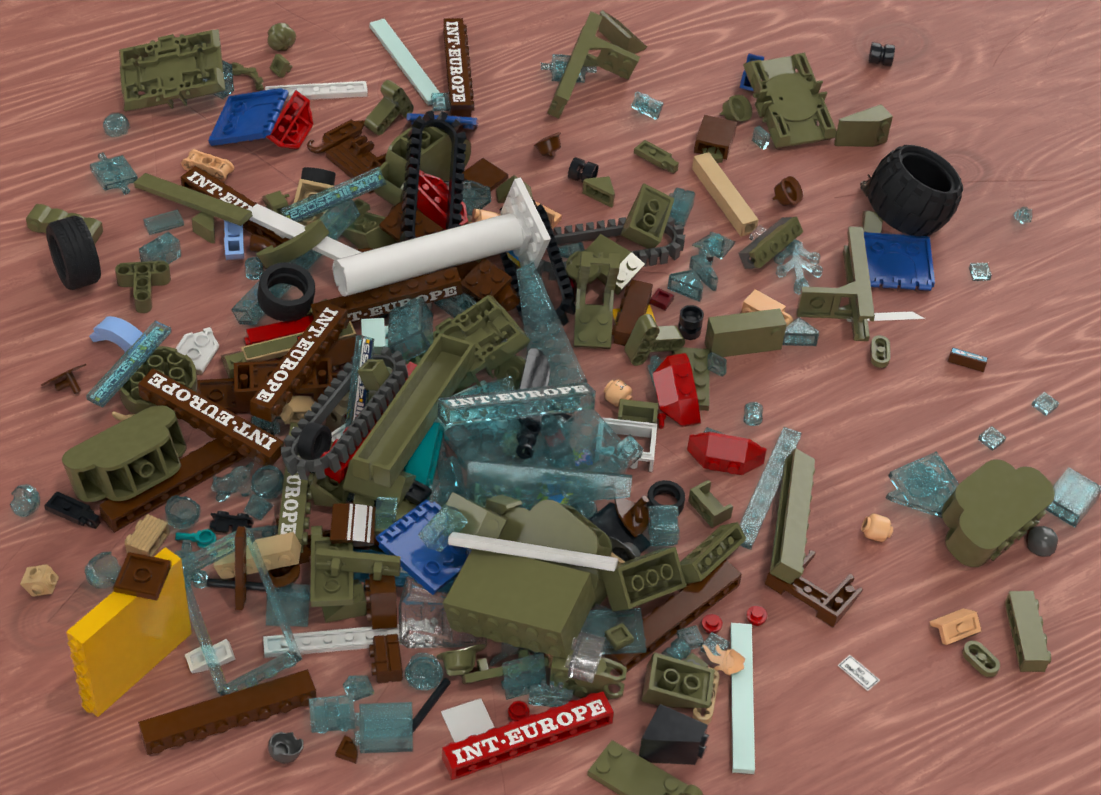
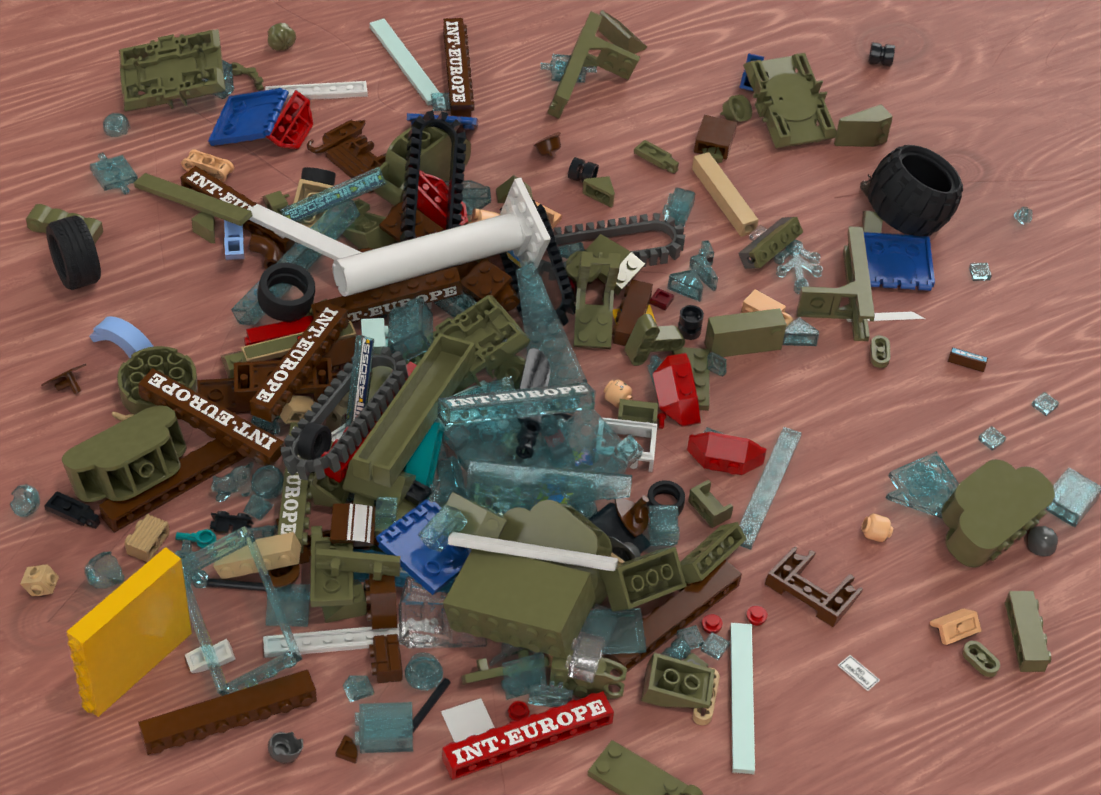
clear light blue tile [86,320,171,407] -> none
reddish brown tile [113,552,172,601] -> none
olive beam [115,261,171,313] -> none
clear light blue brick [139,232,181,264] -> none
clear light blue tile [143,210,184,235] -> none
clear light blue hair [165,495,201,530] -> none
white tile [176,327,219,375] -> none
reddish brown tile [235,526,246,610] -> none
clear light blue wheel [245,257,264,280] -> none
olive slope [256,218,330,268] -> none
olive tile [270,54,293,77] -> none
clear light blue brick [309,695,355,733] -> none
olive brick [357,359,390,391] -> none
olive beam [364,80,414,135] -> none
olive piece [436,644,486,676] -> none
reddish brown tile [462,158,508,196] -> none
olive slope [486,494,523,516] -> none
olive tile [604,623,634,651] -> none
olive slope [621,183,675,249] -> none
clear light blue hips [631,91,664,119] -> none
black slope [639,704,709,765] -> none
clear light blue slope [692,231,735,259] -> none
light nougat piece [703,644,745,675] -> none
clear light blue wheel [743,402,763,426] -> none
clear light blue tile [752,126,771,150] -> none
brick [770,448,815,584] -> none
reddish brown piece [772,176,803,206] -> none

